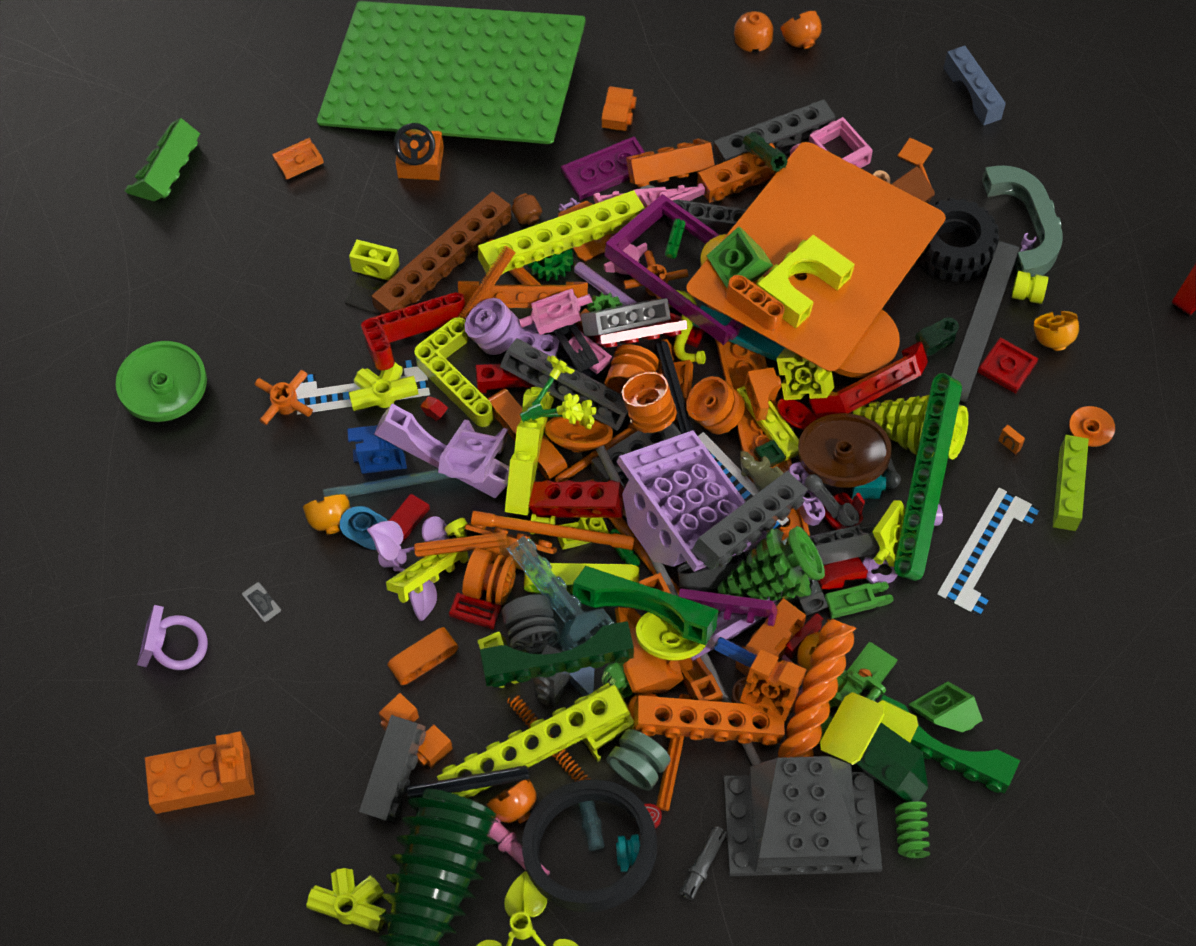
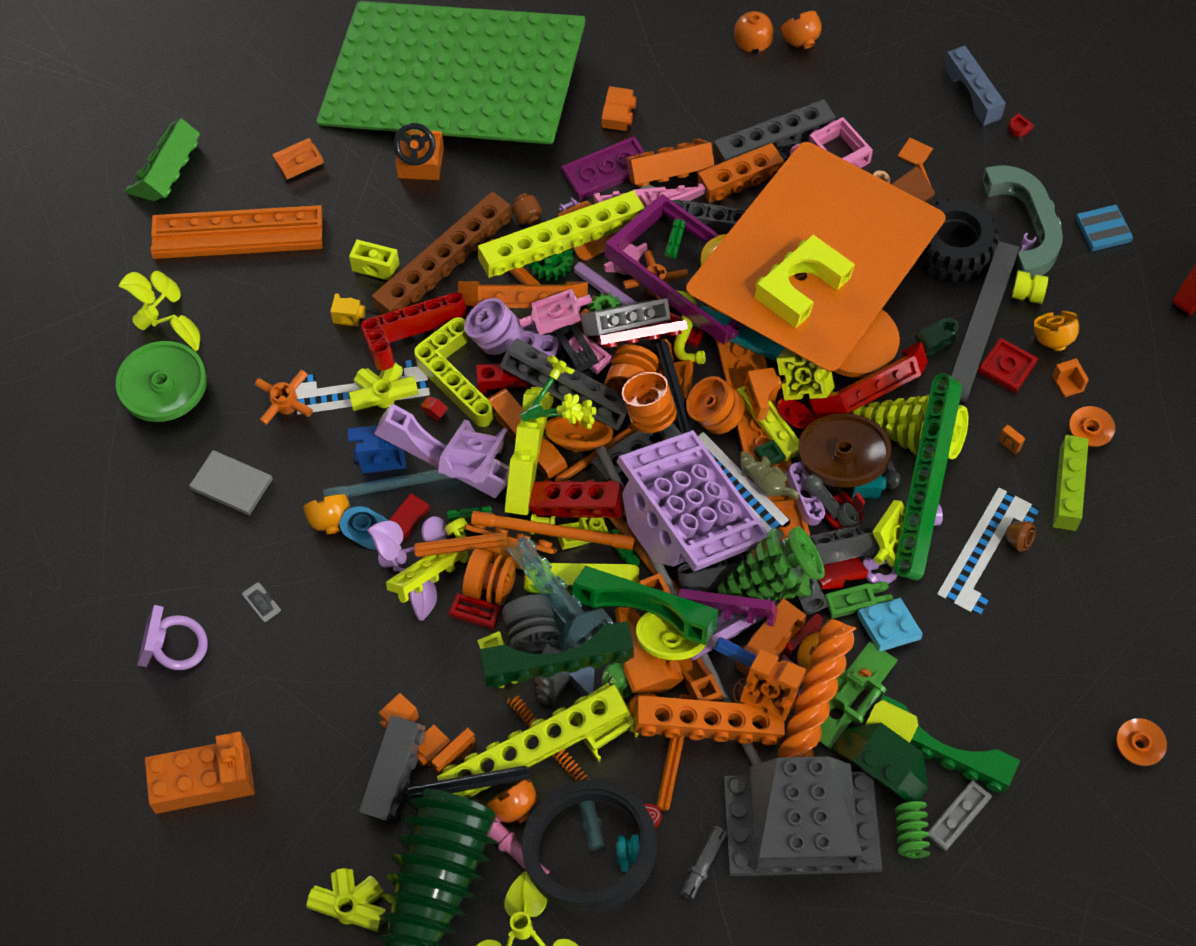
orange beam [387,627,459,685] -> none
orange axle [459,246,516,320] -> none
sand green wheel [606,729,671,791] -> none
dark grey brick [691,471,808,571] -> none
bright green slope [707,226,773,288] -> none
orange beam [726,275,785,330] -> none
dark green axle [742,132,788,172] -> none
neon yellow piece [820,692,885,765] -> none
bright green slope [908,681,983,733] -> none
none -> neon yellow plant [119,271,200,352]
none -> orange plate [150,205,323,259]
none -> light grey tile [189,450,273,516]
none -> yellow brick [330,293,366,327]
none -> orange plate [431,728,477,776]
none -> green axle [447,506,492,523]
none -> medium azure plate [857,598,923,652]
none -> light grey tile [927,780,992,852]
none -> dark orange cone [1005,521,1036,552]
none -> red tile [1008,113,1034,137]
none -> orange panel [1052,358,1089,397]
none -> dark azure tile [1076,205,1133,252]
none -> orange dish [1116,718,1167,766]

